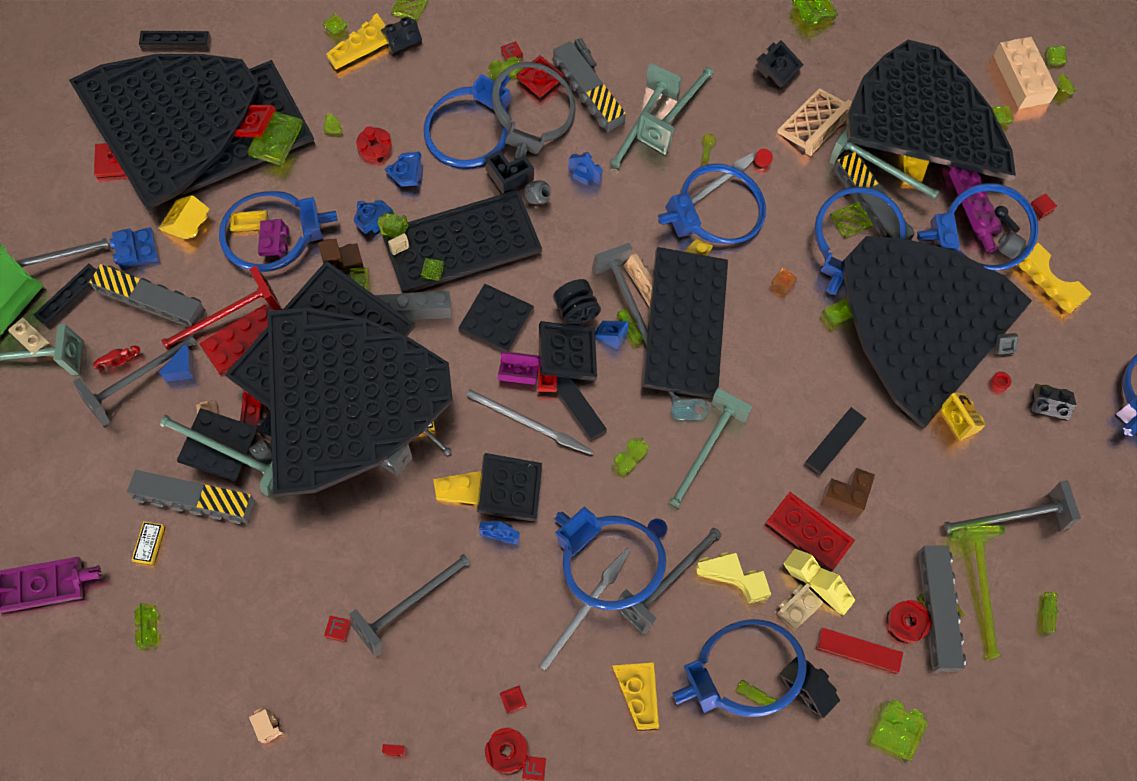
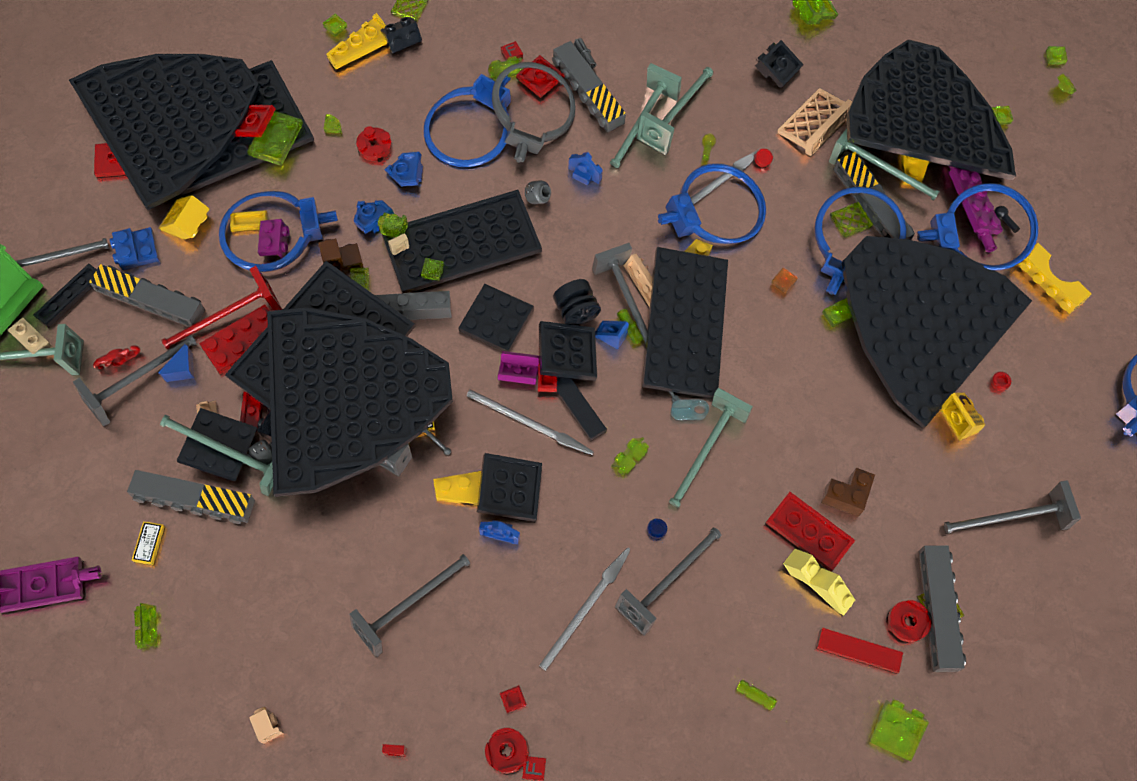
black tile [139,31,210,49] -> none
red tile [324,616,351,642] -> none
black brick [485,150,534,194] -> none
blue brick [554,506,666,610] -> none
yellow wing [612,662,659,730] -> none
blue brick [672,619,806,717] -> none
light yellow arch [695,552,771,604] -> none
tan bracket [777,583,823,632] -> none
black brick [780,657,840,718] -> none
black tile [804,407,867,475] -> none
clear neon green tile [950,526,1005,658] -> none
light nougat brick [993,36,1058,109] -> none
dark grey plate [995,333,1019,355] -> none
dark grey head [998,232,1026,259] -> none
red tile [1030,193,1057,217] -> none
black bracket [1031,384,1077,420] -> none
clear neon green axle [1042,592,1059,634] -> none

